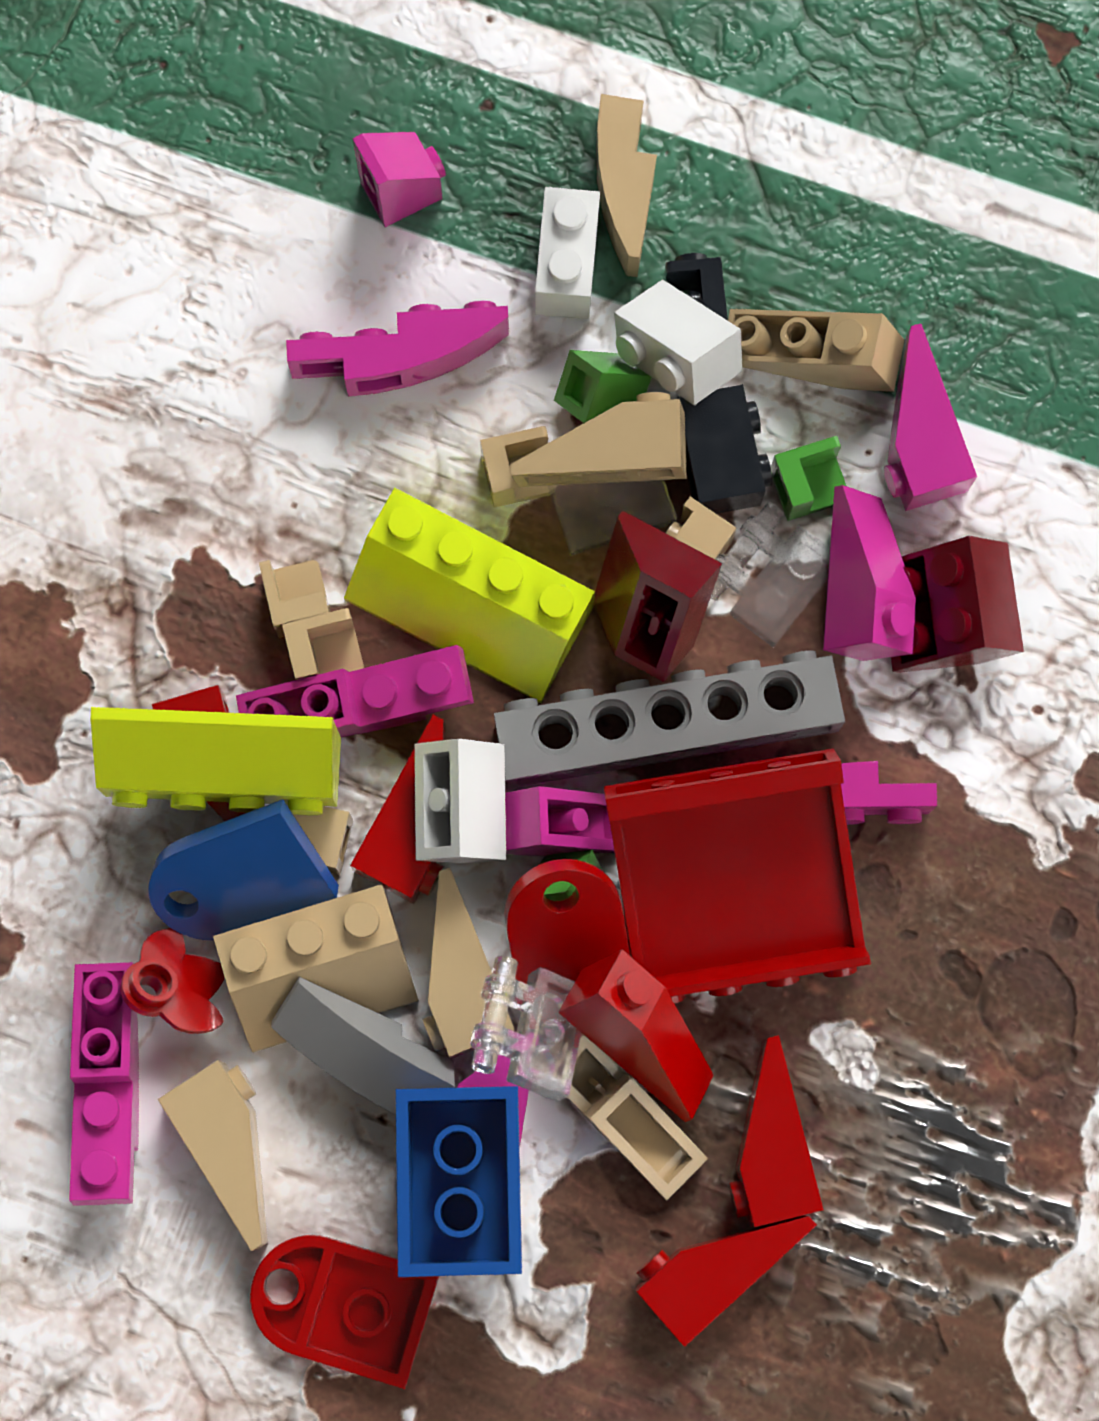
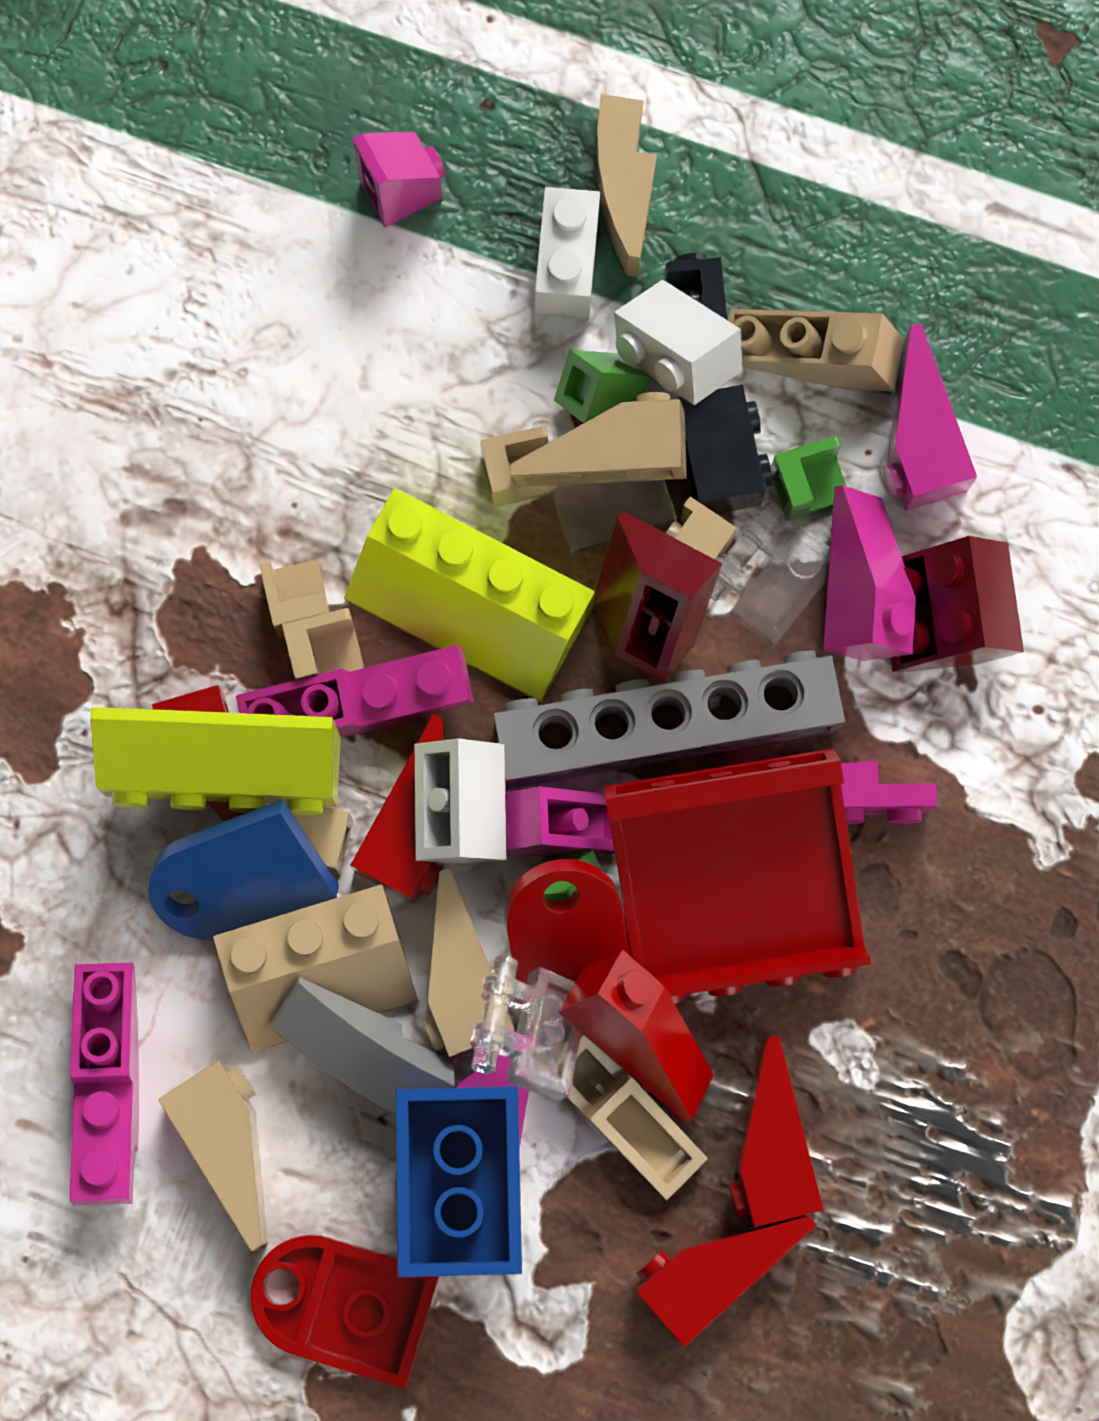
red plate [120,928,225,1034] -> none
dark pink slope [286,301,509,397] -> none

